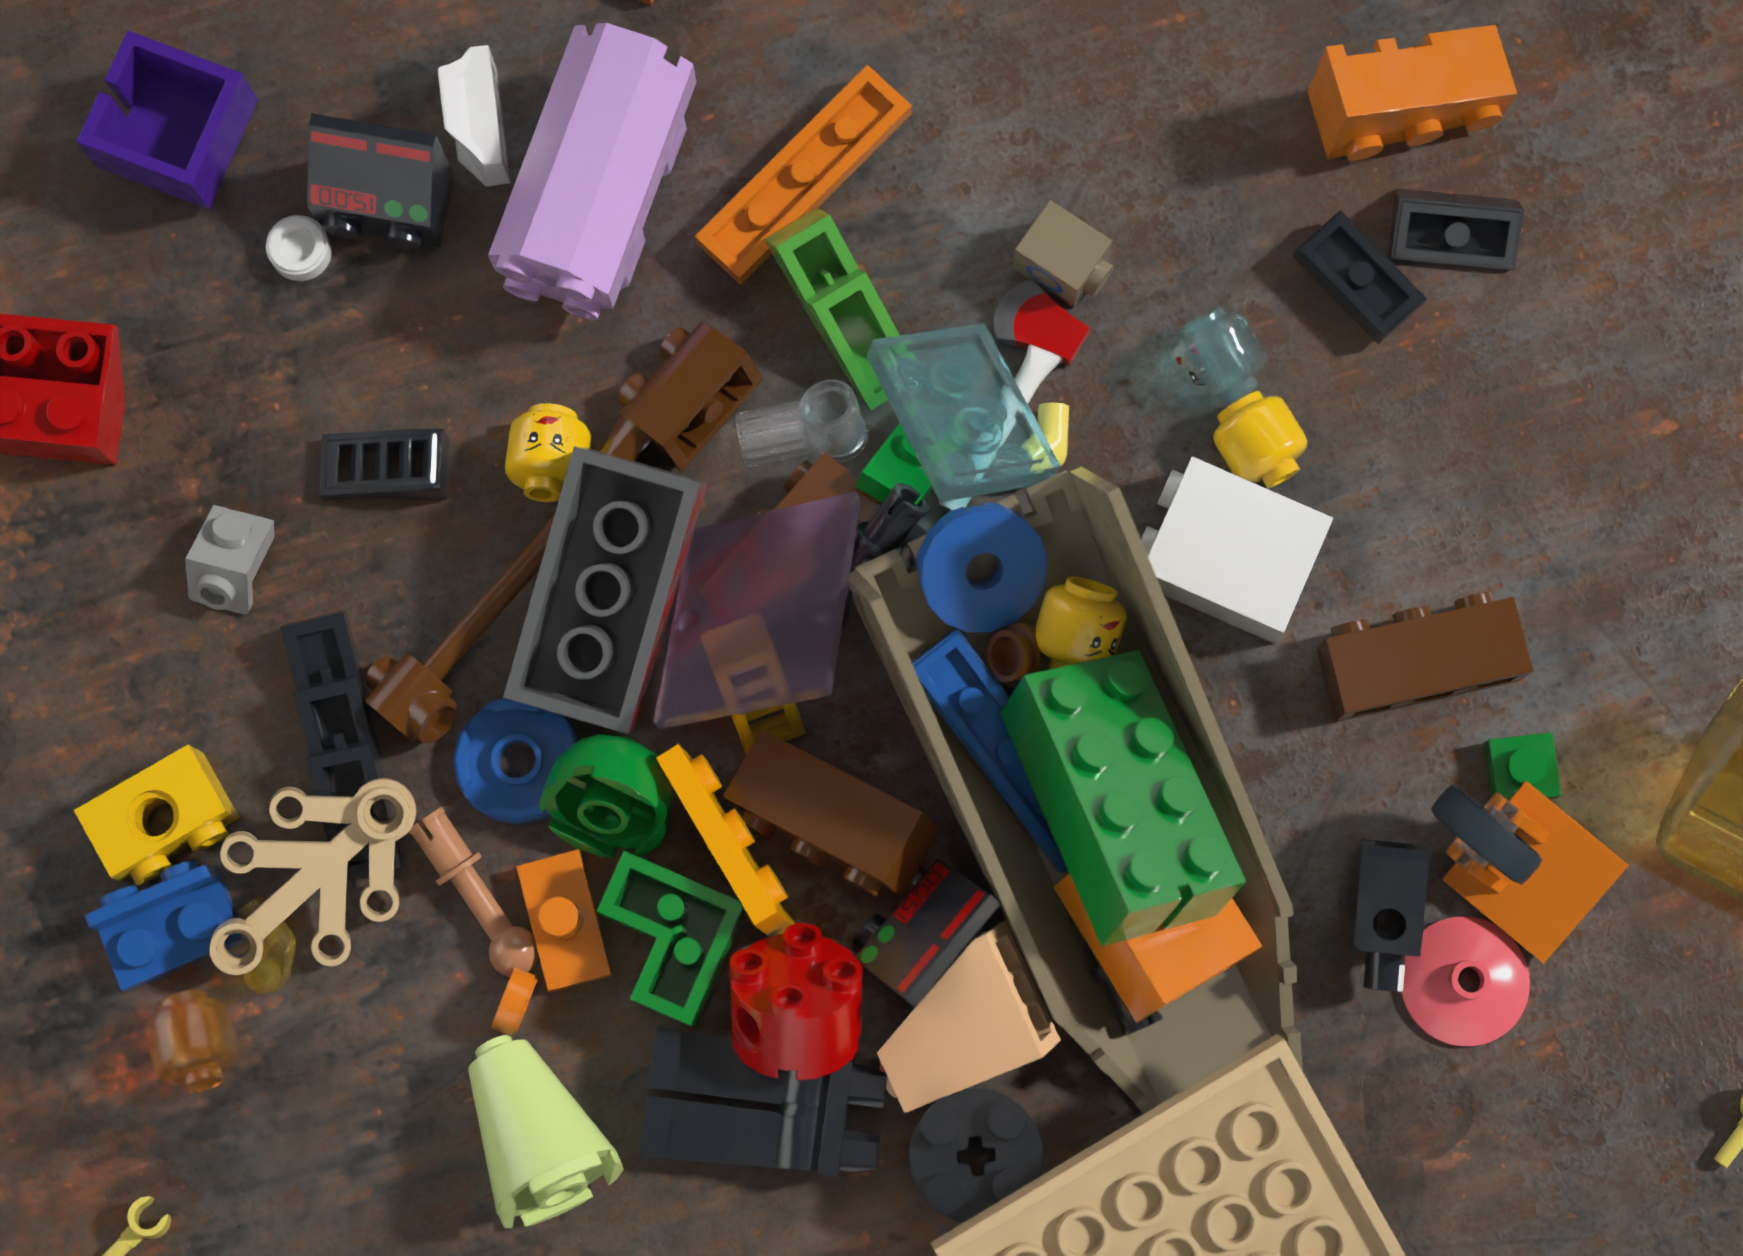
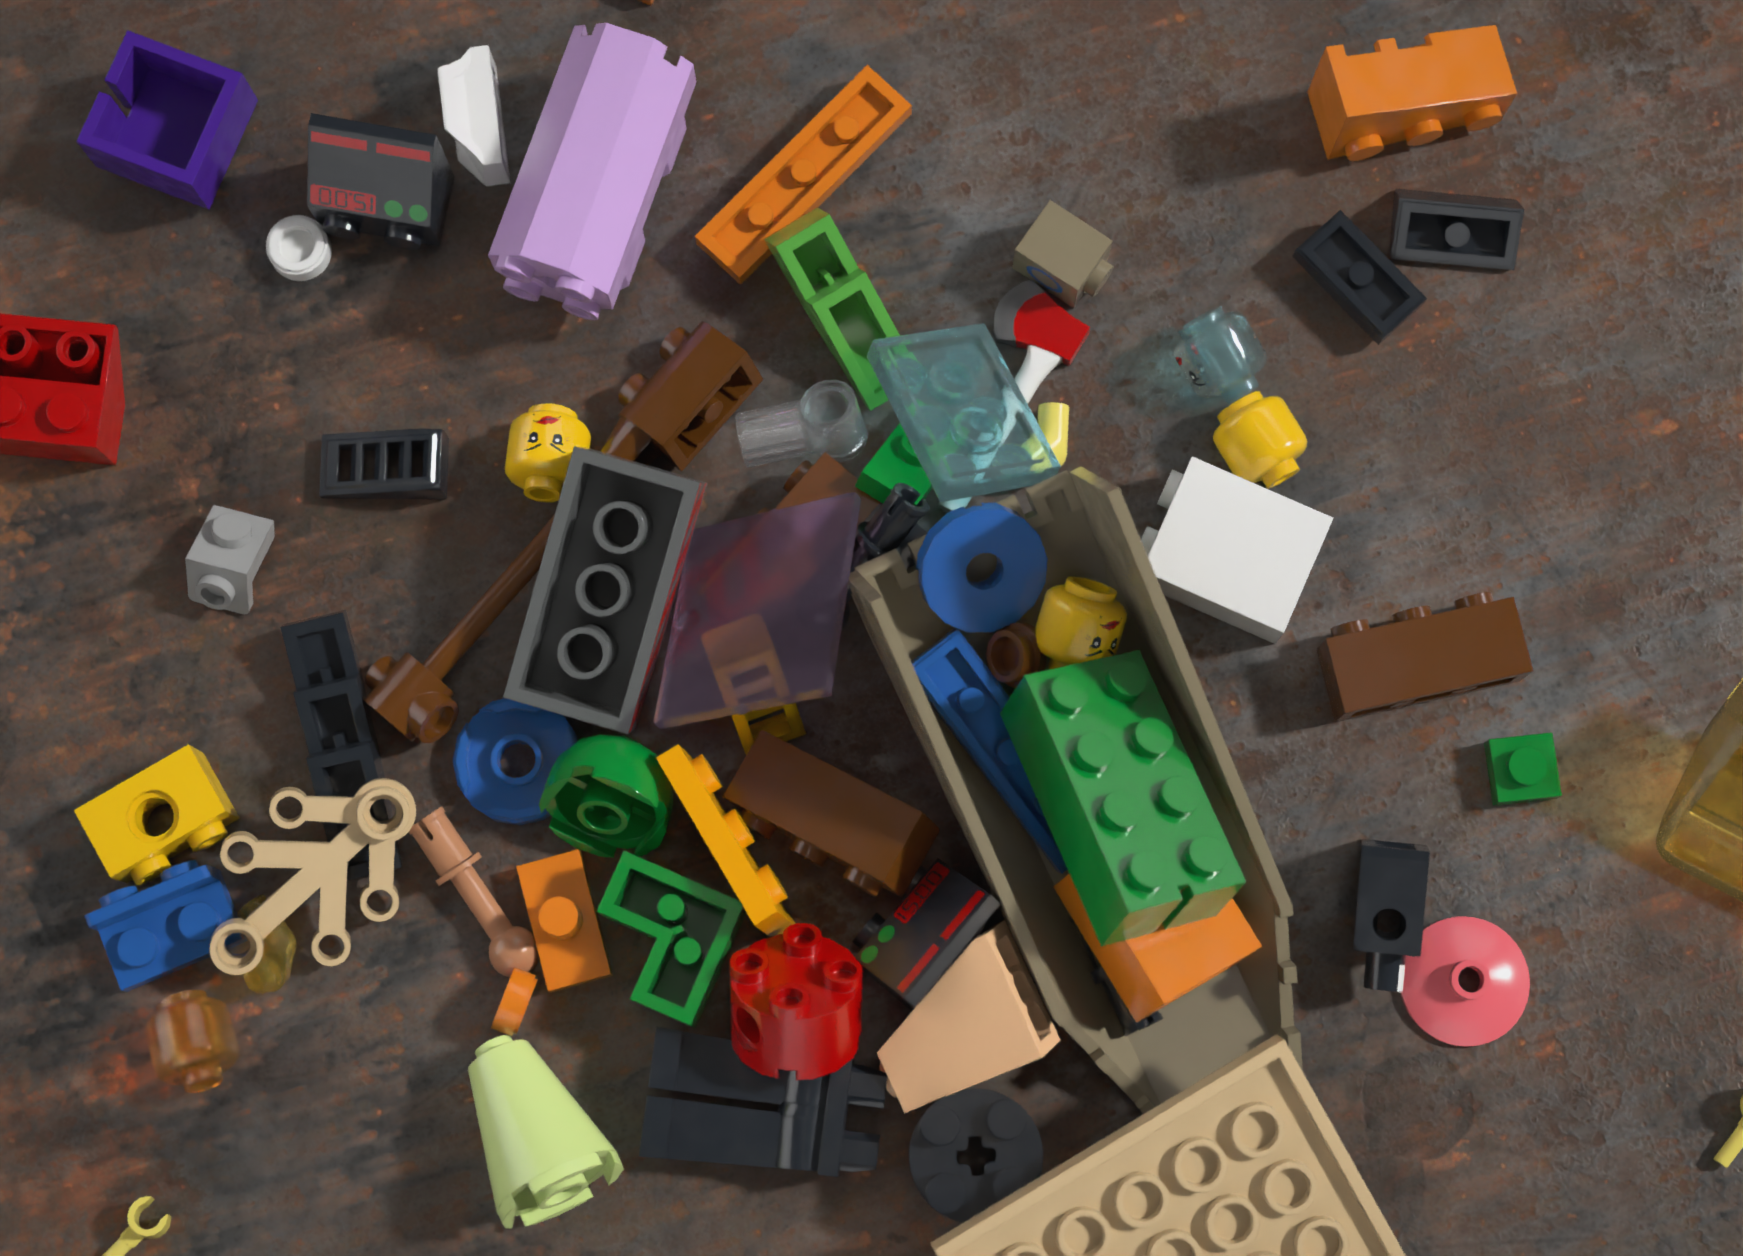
orange plate [1431,780,1629,964] -> none

